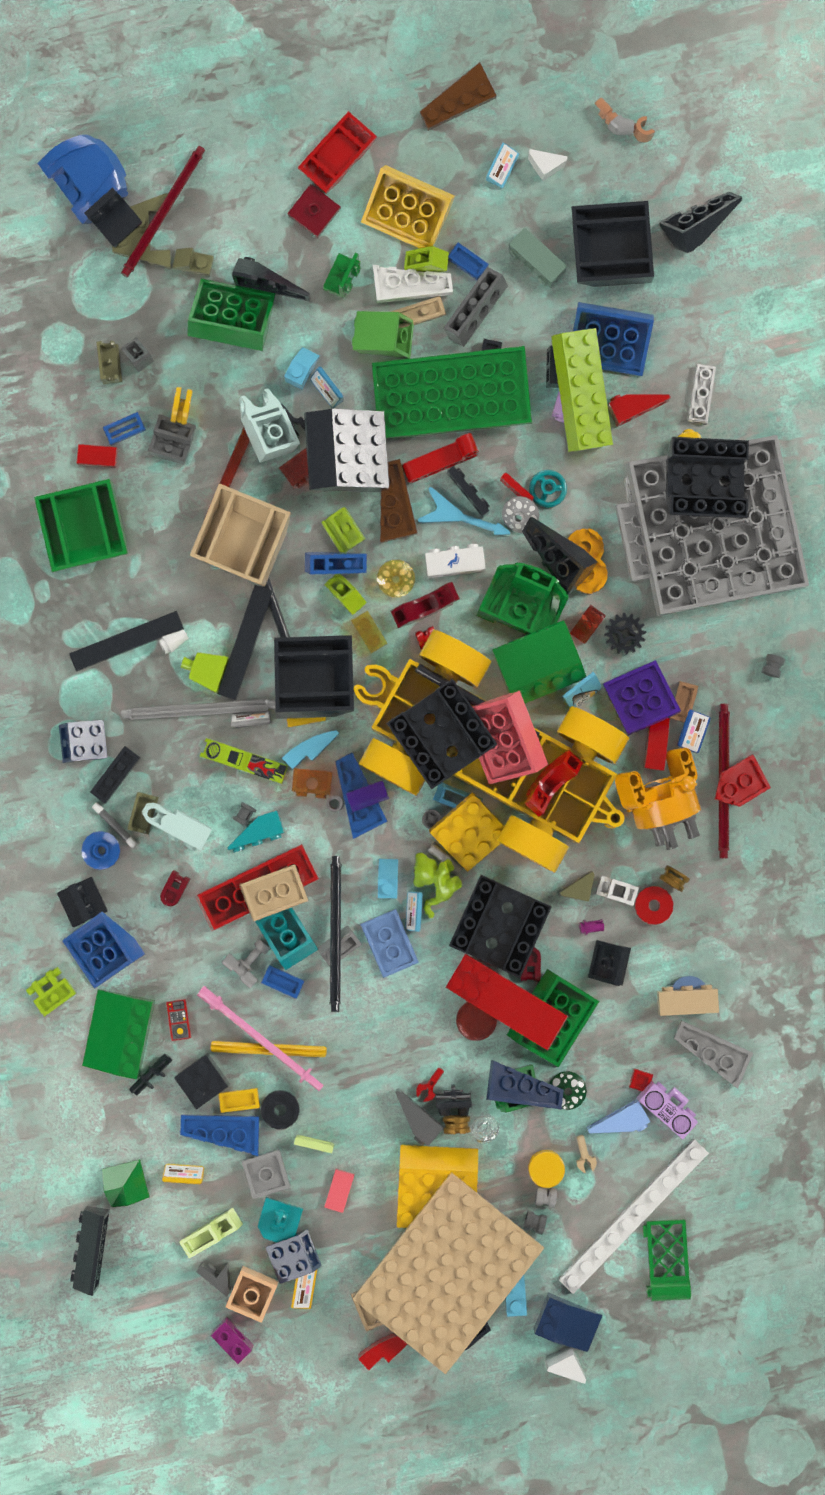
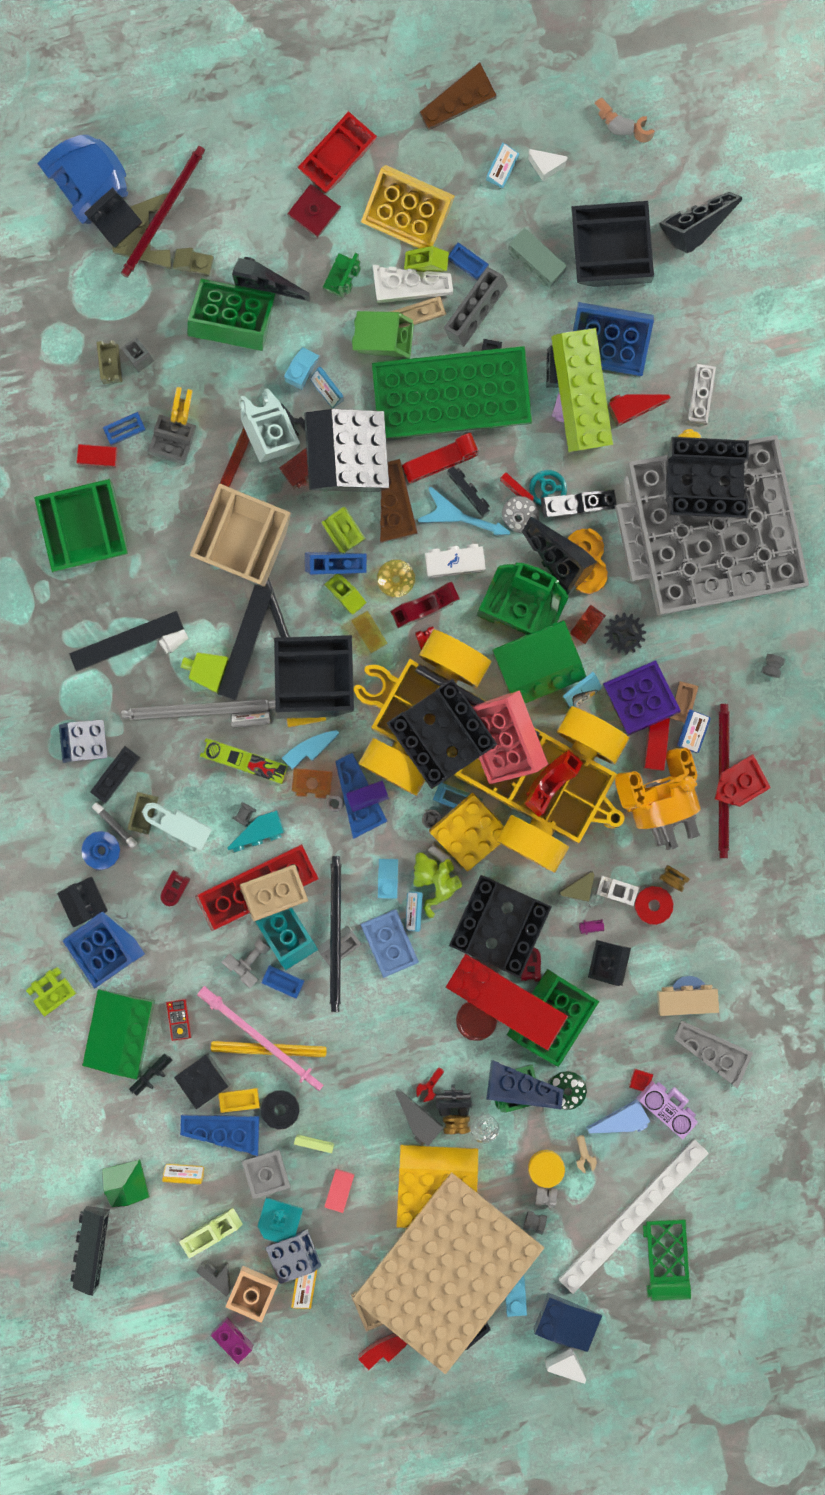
none -> slope [541,489,617,518]

